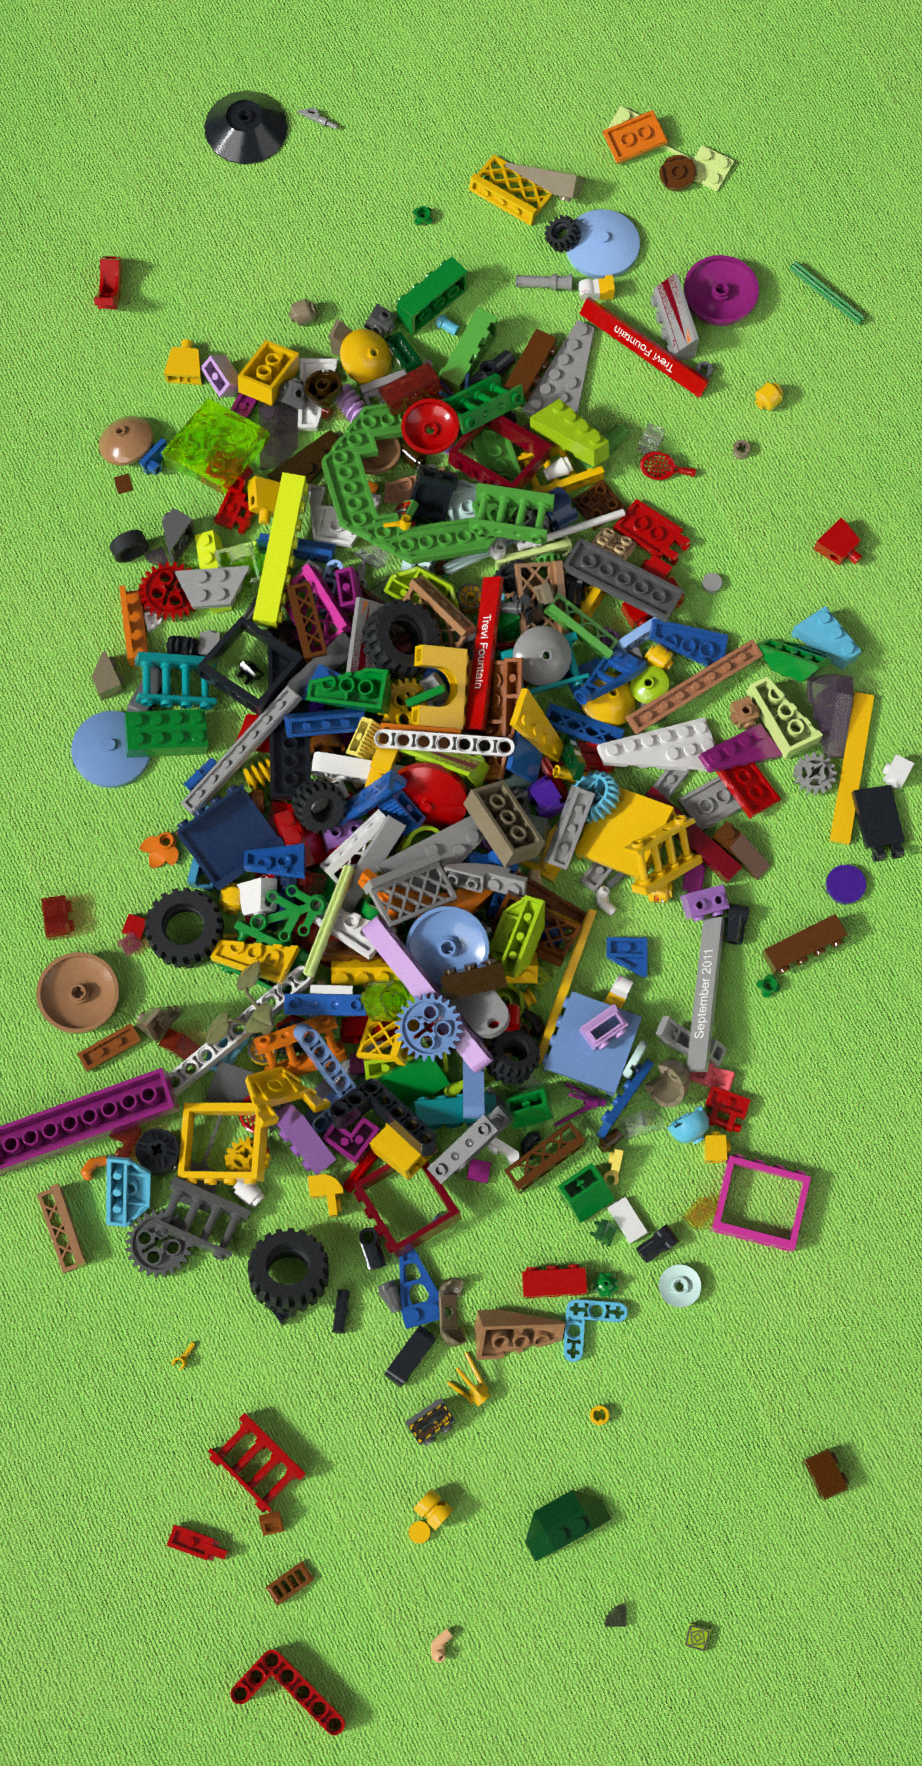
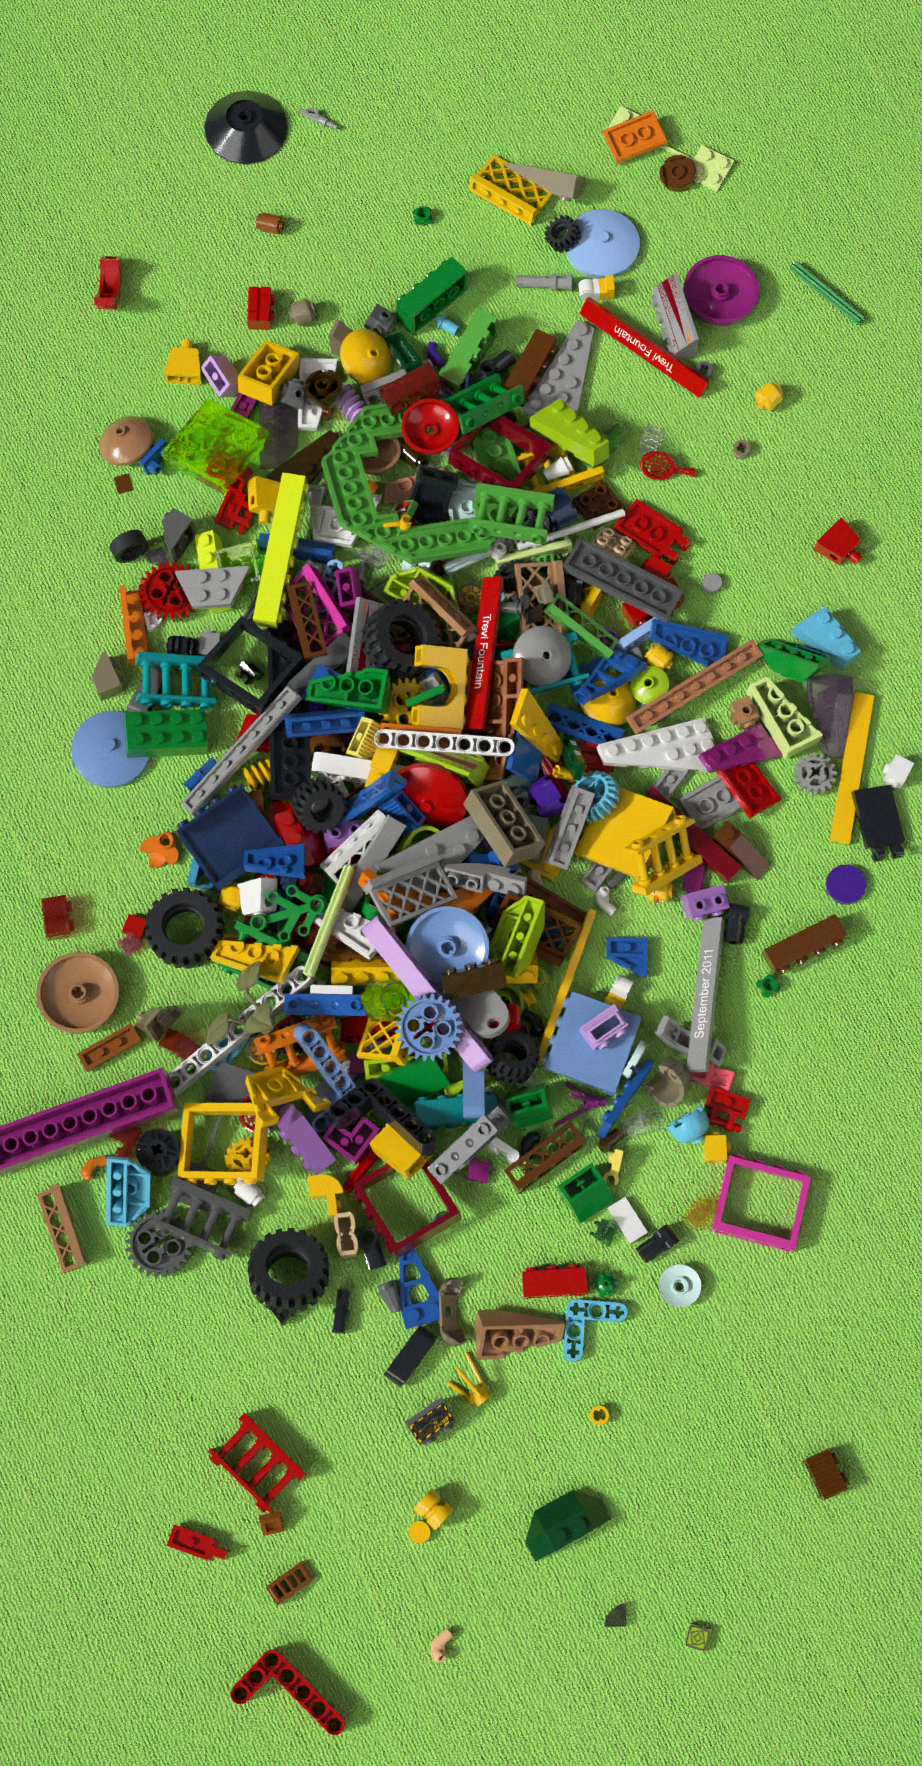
yellow hand [172,1342,196,1370] -> none
none -> red brick [247,286,275,330]
none -> dark orange brick [256,213,285,235]
none -> tan brick [334,1212,359,1259]
none -> dark purple arm [427,342,446,368]

